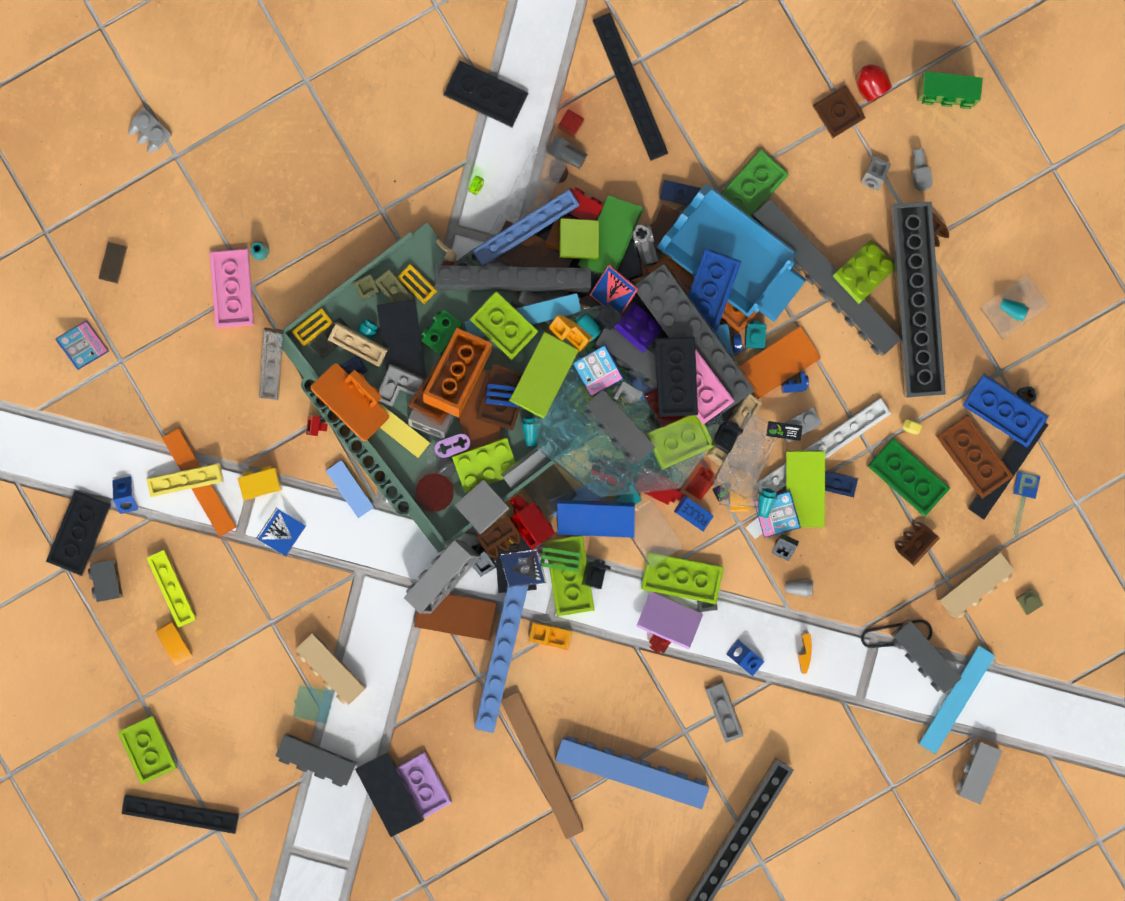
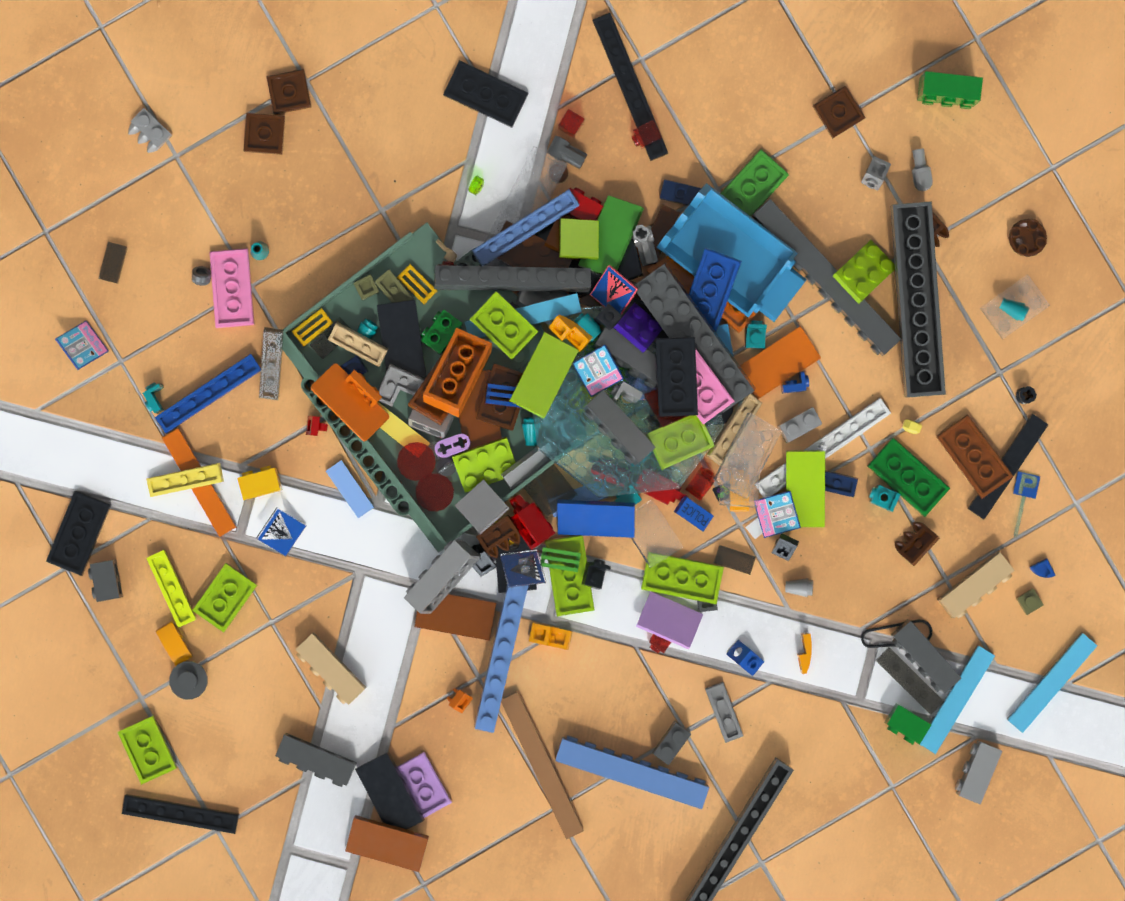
blue bracket [112,476,138,514] -> none
clear light blue piece [293,686,333,723] -> none
black bracket [711,421,744,454] -> none
blue tile [733,334,742,353] -> none
teal cone [757,488,777,518] -> none
black sticker [766,421,803,441] -> none
red piece [856,64,892,102] -> none
blue tile [962,373,1049,447] -> none
none -> teal bracket [142,383,164,414]
none -> blue plate [155,354,262,434]
none -> dark grey piece [169,661,208,700]
none -> dark grey tile [192,266,211,286]
none -> lime plate [192,563,258,633]
none -> reddish brown plate [243,113,285,155]
none -> reddish brown tile [266,69,312,115]
none -> dark orange tile [345,815,429,872]
none -> clear red tile [397,442,436,481]
none -> orange tile [447,688,473,713]
none -> clear red bracket [631,120,662,150]
none -> dark grey brick [652,721,691,765]
none -> clear smoke tile [713,545,756,575]
none -> teal brick [868,485,901,512]
none -> clear smoke tile [875,647,944,715]
none -> green brick [884,703,931,745]
none -> medium azure tile [1007,633,1097,733]
none -> reddish brown dish [1009,219,1047,257]
none -> blue tile [1029,558,1056,578]

